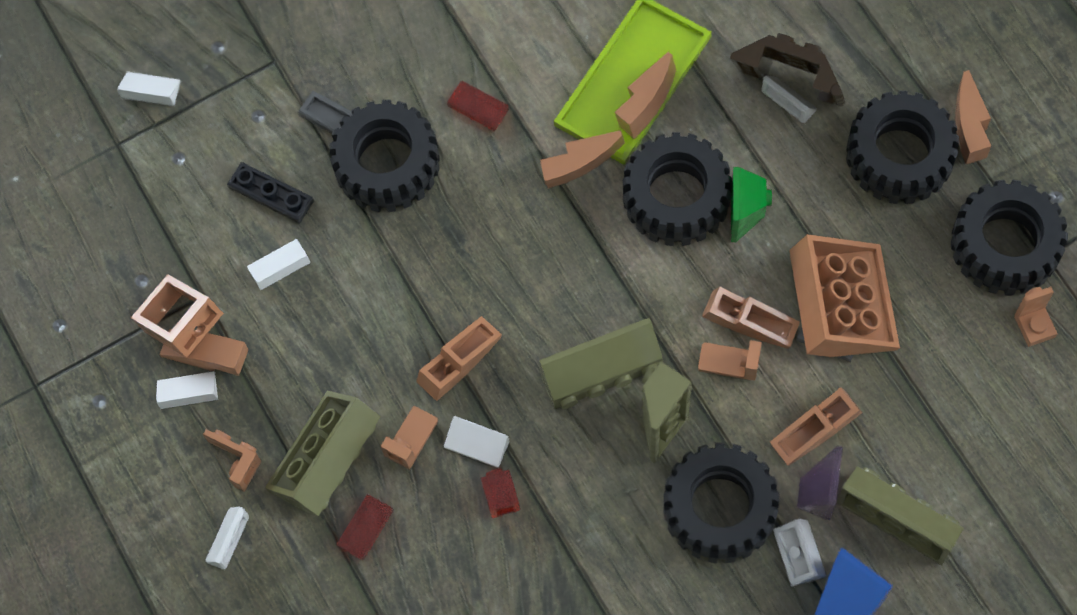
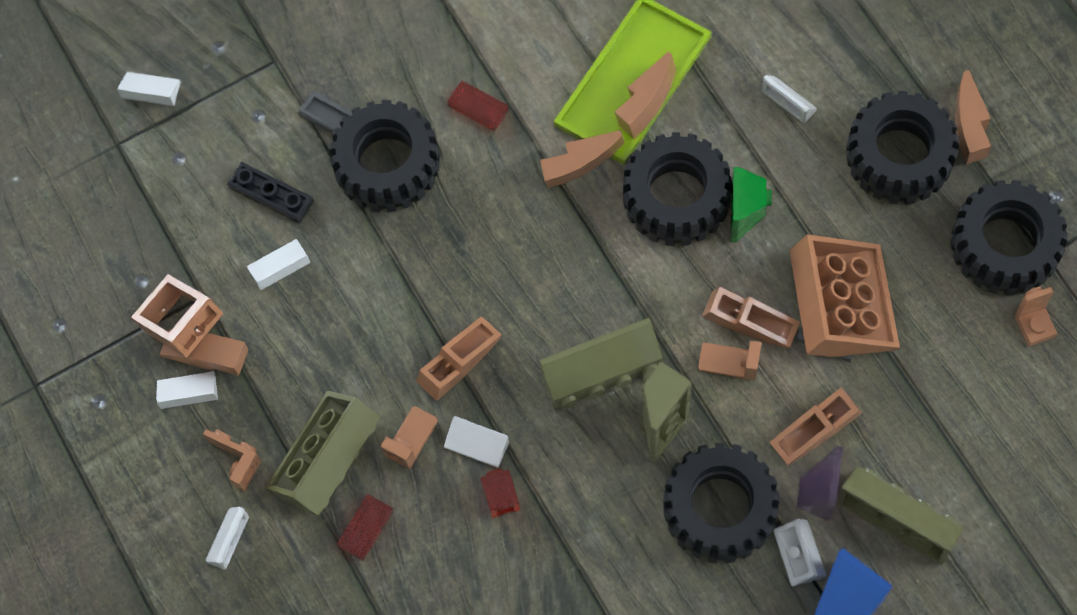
dark brown slope [730,33,846,106] -> none

